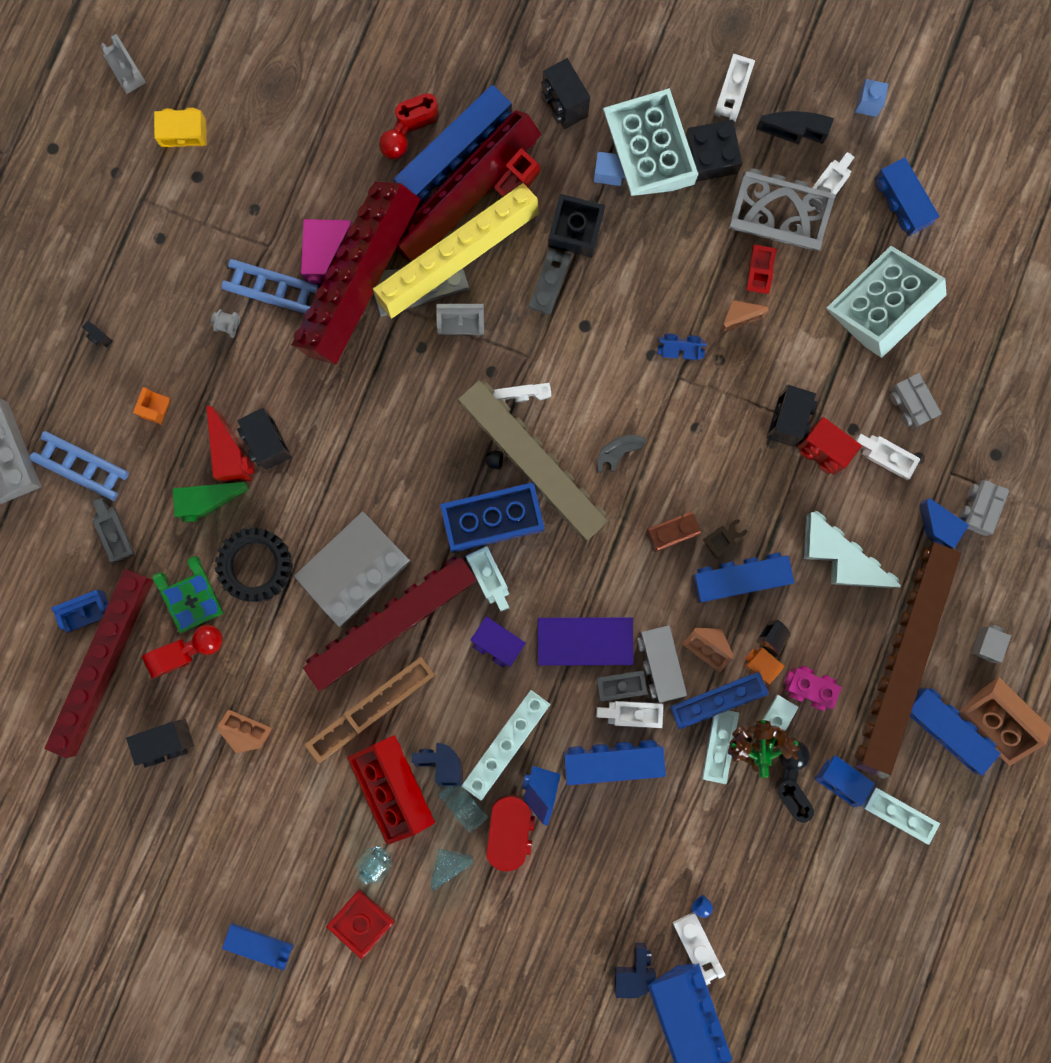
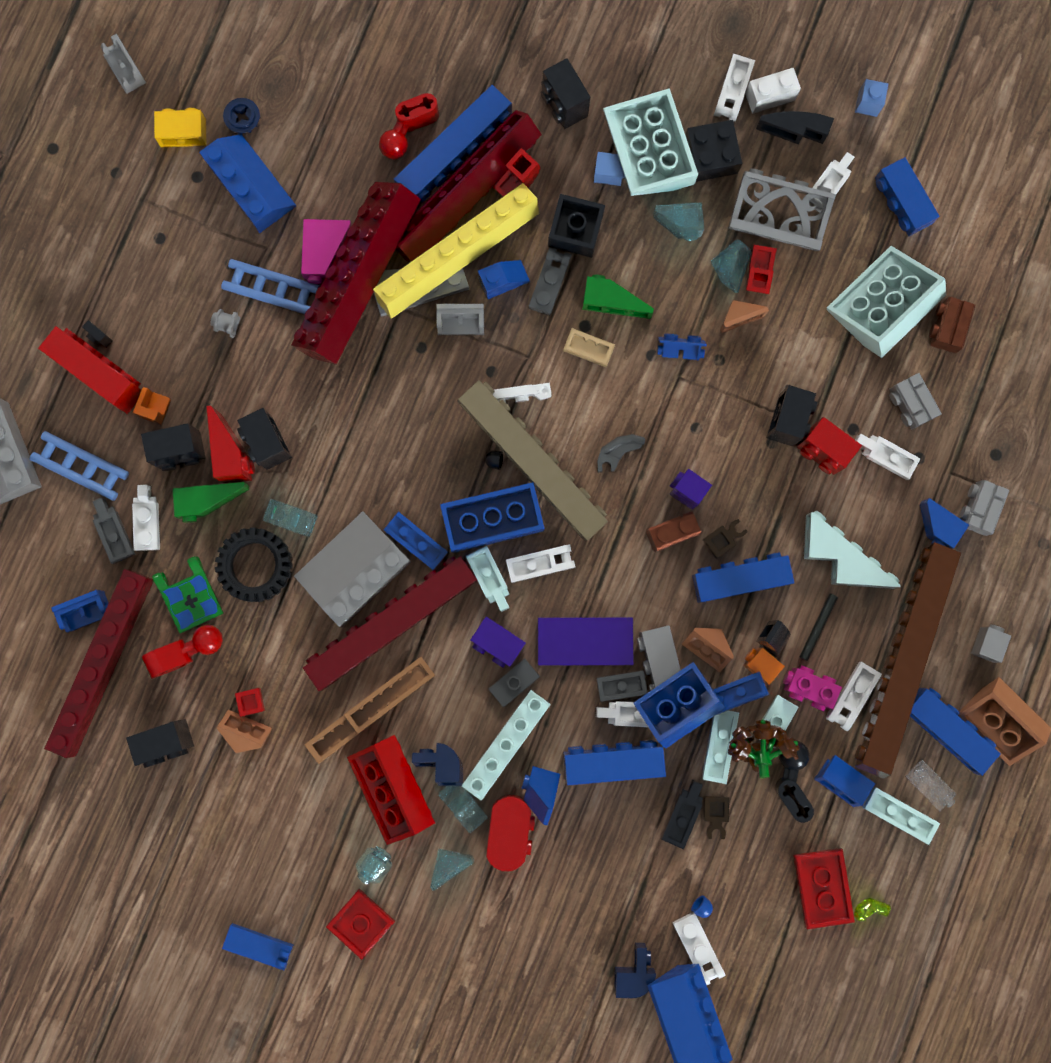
none -> red brick [38,326,141,414]
none -> white hinge [132,485,160,551]
none -> black brick [141,423,206,471]
none -> blue slope [199,134,296,233]
none -> dark blue gear [223,98,261,135]
none -> red plate [235,688,265,717]
none -> clear light blue slope [262,498,318,538]
none -> blue hinge [383,511,448,570]
none -> blue slope [478,260,530,300]
none -> dark grey plate [489,659,540,707]
none -> white plate [506,544,576,583]
none -> tan plate [563,328,615,367]
none -> green slope [582,274,654,319]
none -> blue slope [634,662,726,749]
none -> clear light blue slope [653,202,704,241]
none -> black hinge [661,779,703,850]
none -> dark purple brick [670,469,712,510]
none -> dark brown plate [703,796,729,839]
none -> clear light blue slope [711,240,752,293]
none -> white brick [745,68,801,114]
none -> red tile [793,848,855,930]
none -> pearl dark grey bar [799,593,838,661]
none -> white plate [826,662,882,731]
none -> clear neon green arm [854,898,891,921]
none -> clear hinge [905,760,957,811]
none -> copper brick [929,297,975,353]

